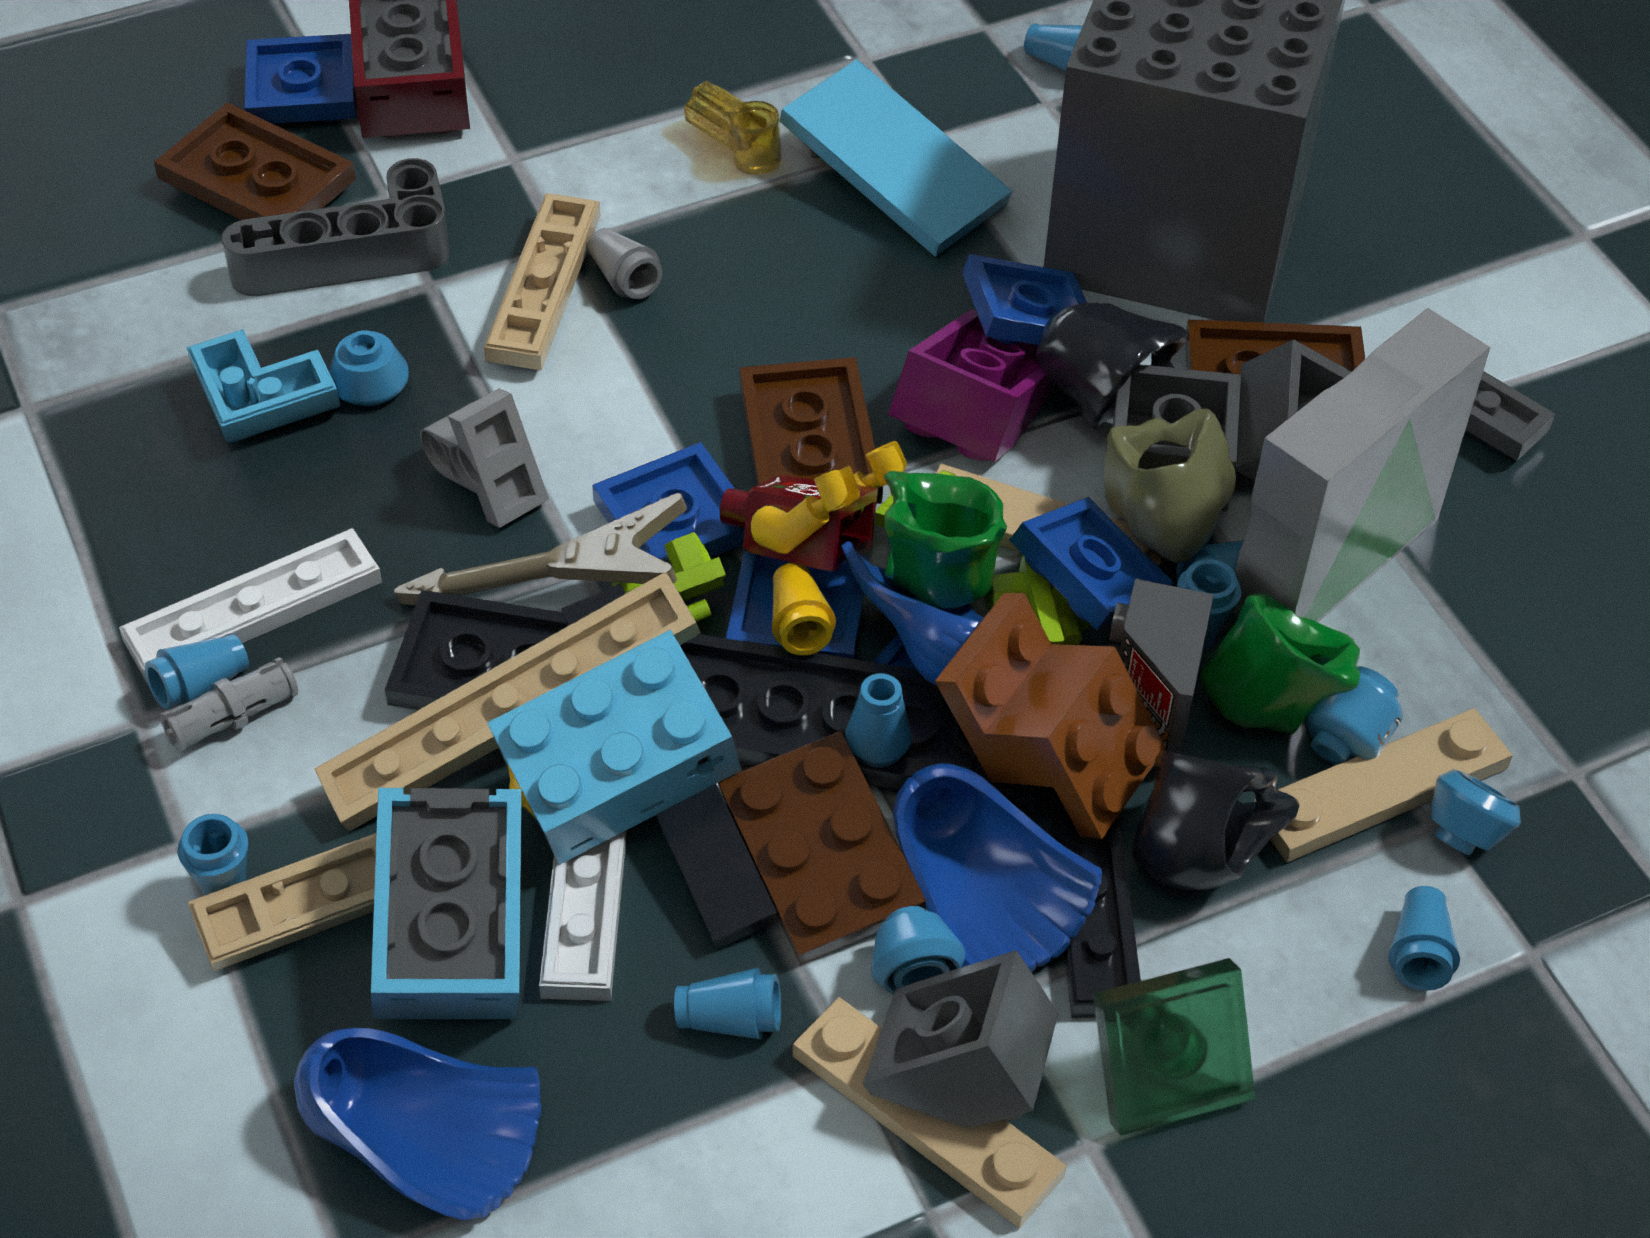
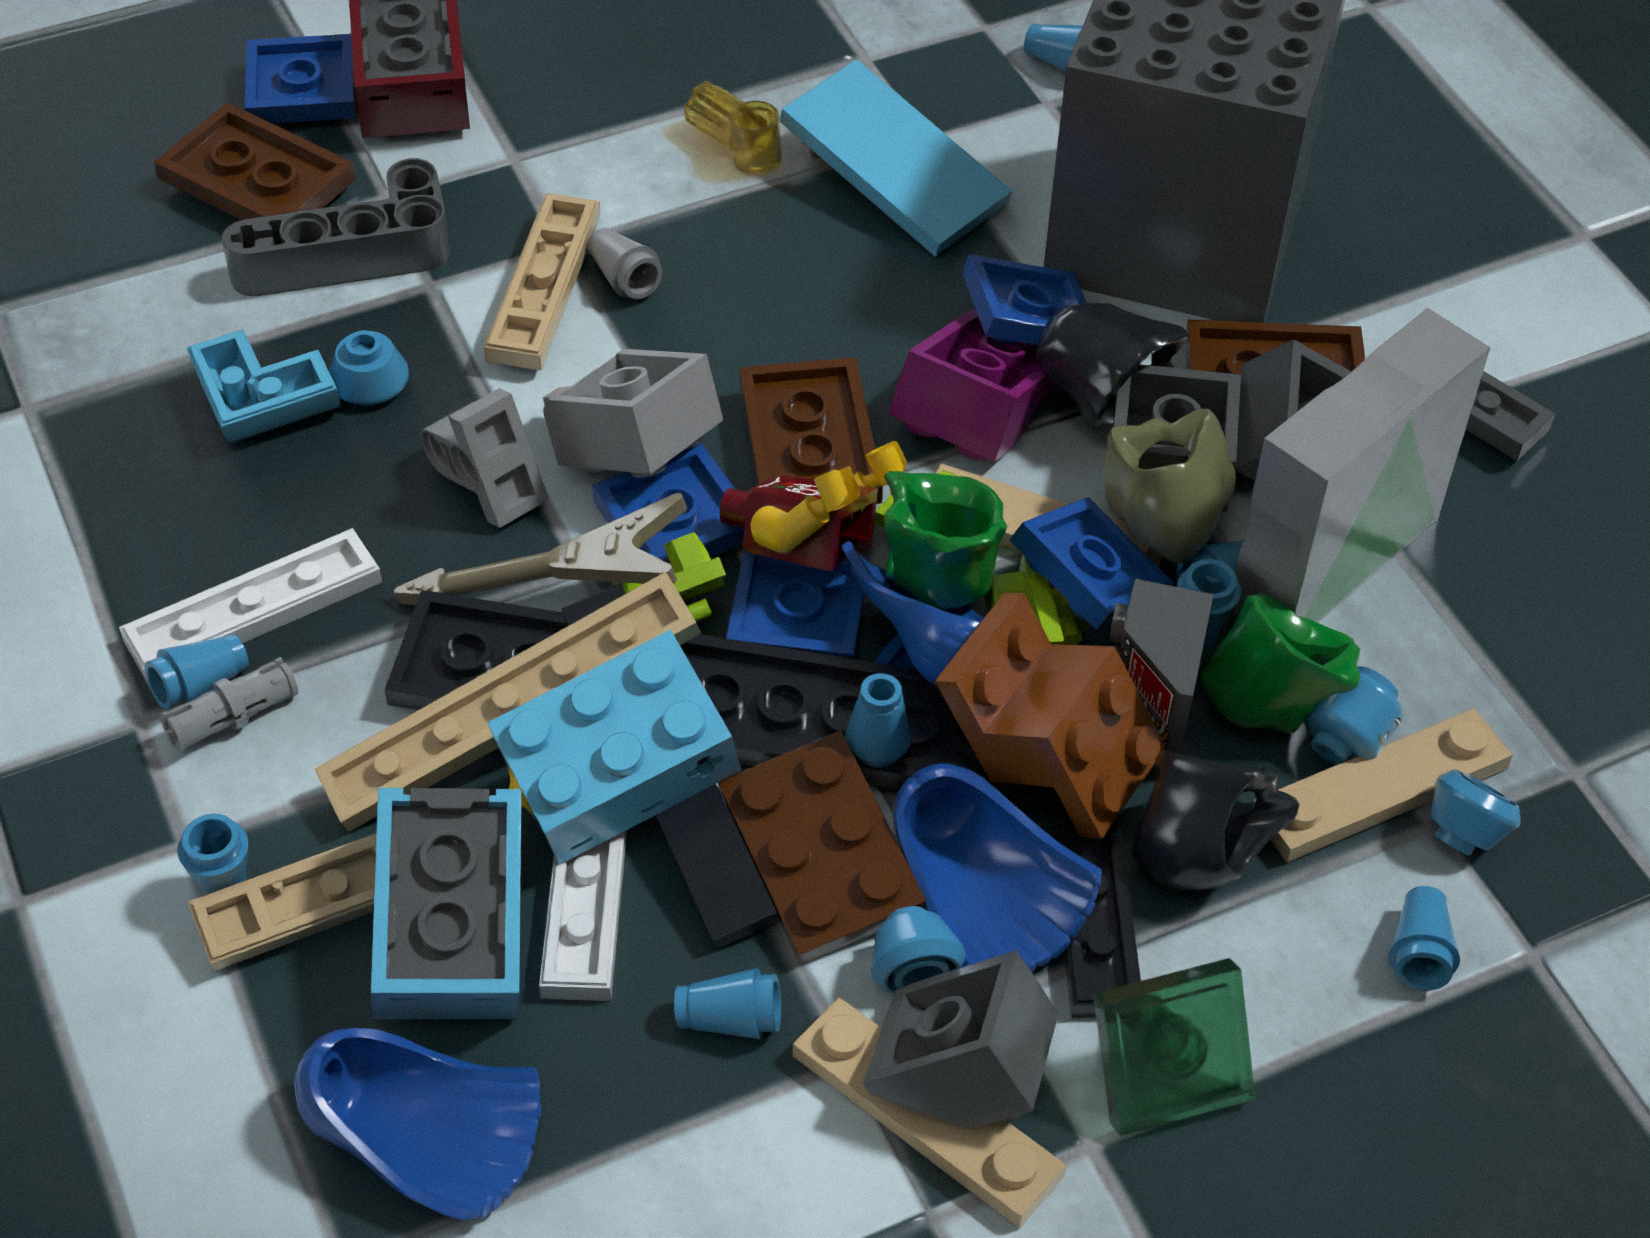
yellow cone [772,563,836,655] -> none
none -> light grey hinge [542,349,723,478]

